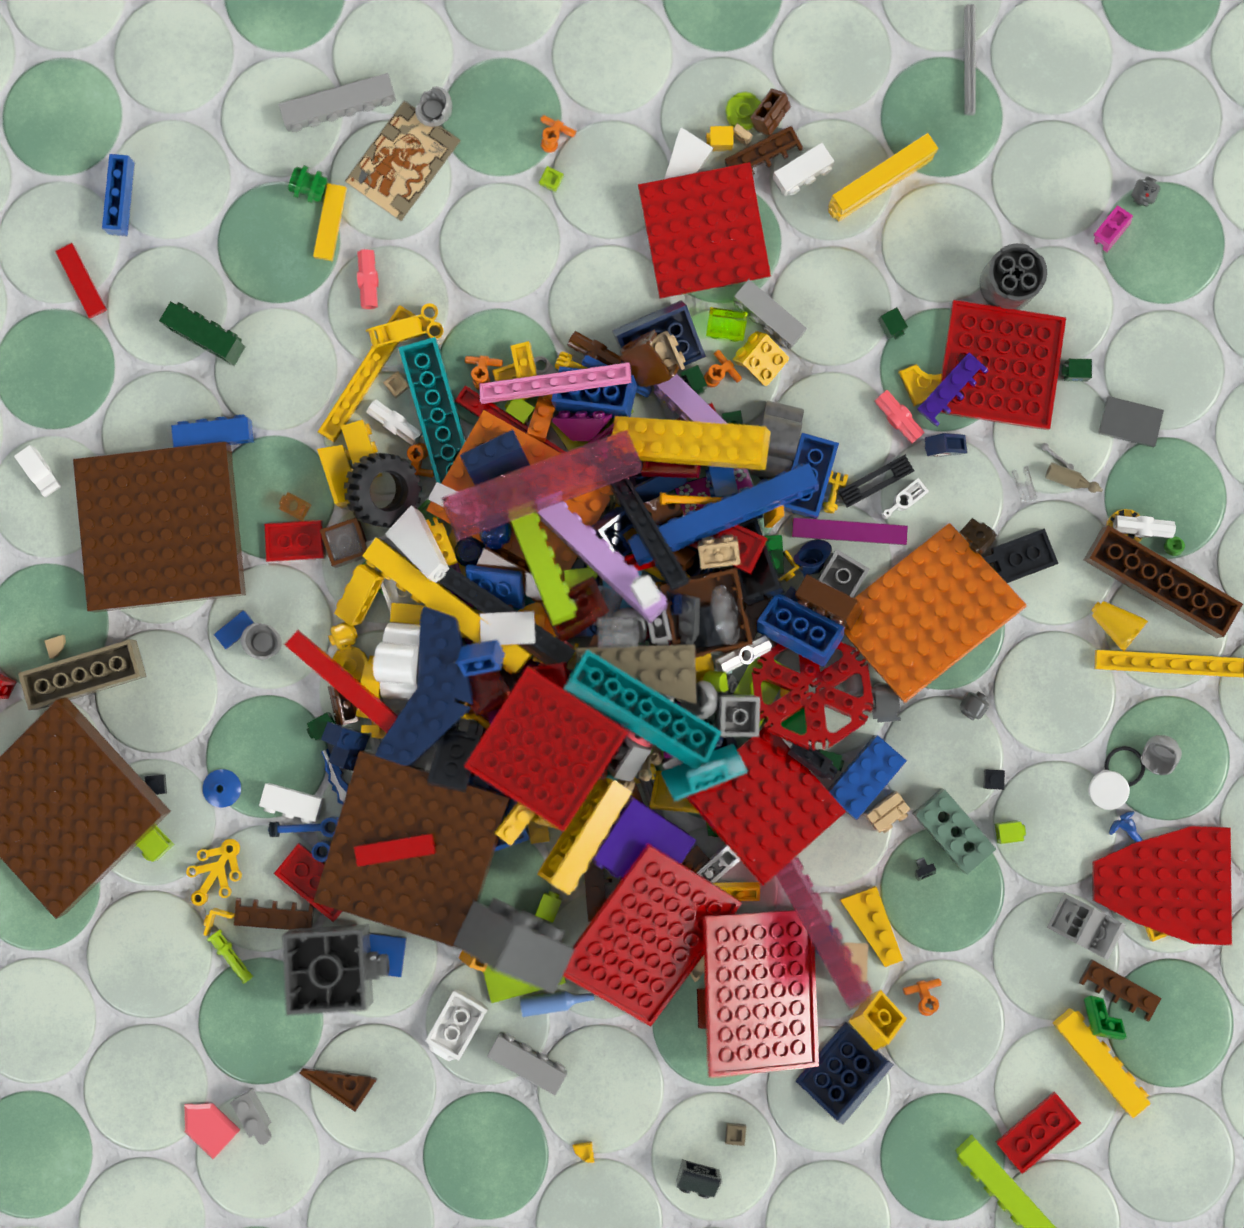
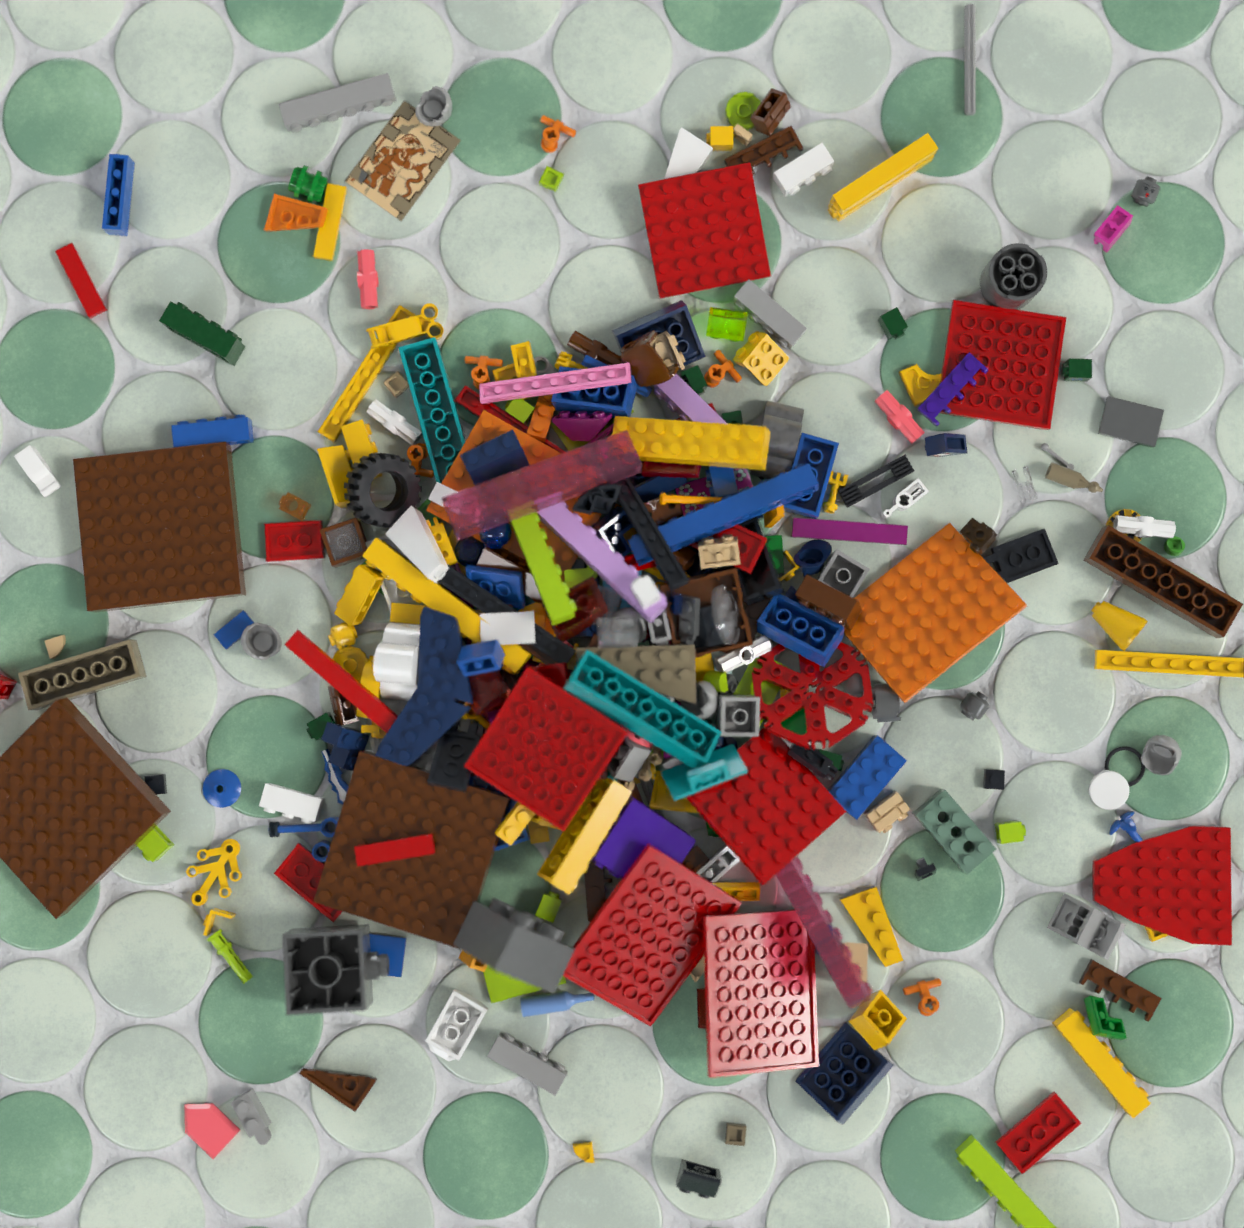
reddish brown hinge [234,898,314,930] -> none
none -> orange wing [264,194,328,232]
none -> black brick [572,483,622,515]

